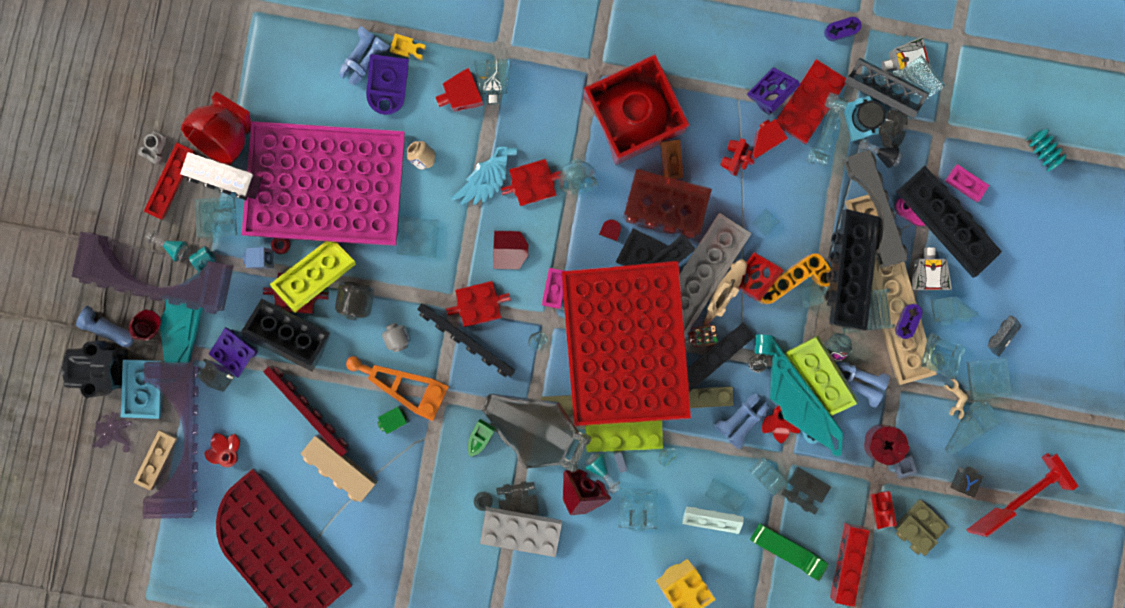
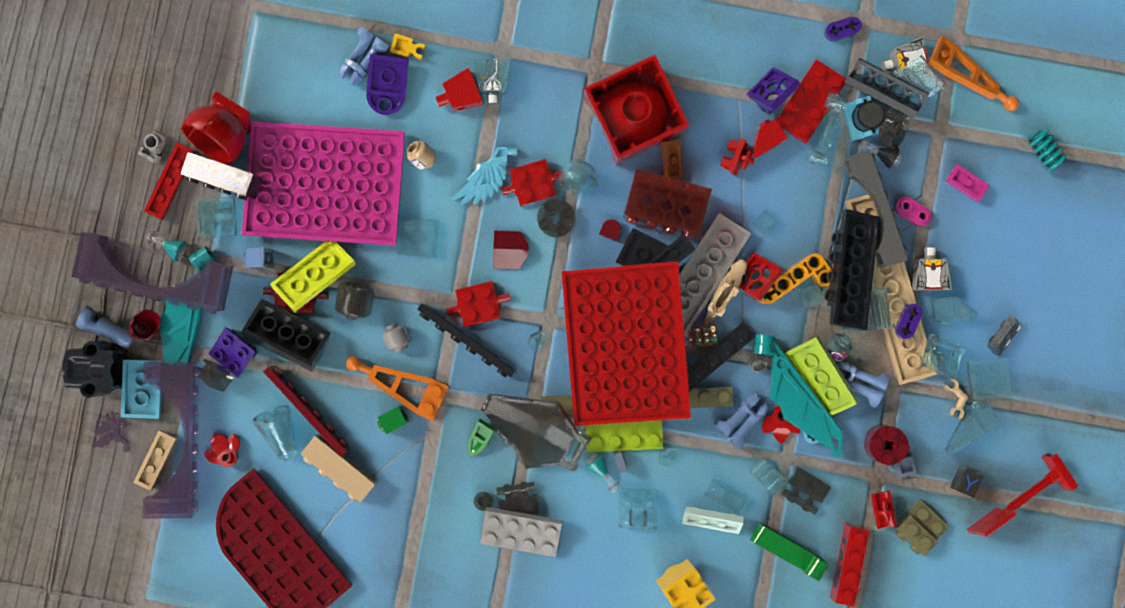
dark red plate [271,238,291,255] -> none
dark pink plate [542,268,564,309] -> none
dark red slope [563,469,611,515] -> none
black plate [896,166,1002,278] -> none
none -> clear light blue cone [253,405,297,461]
none -> clear smoke plate [537,199,575,238]
none -> orange plate [928,36,1020,111]

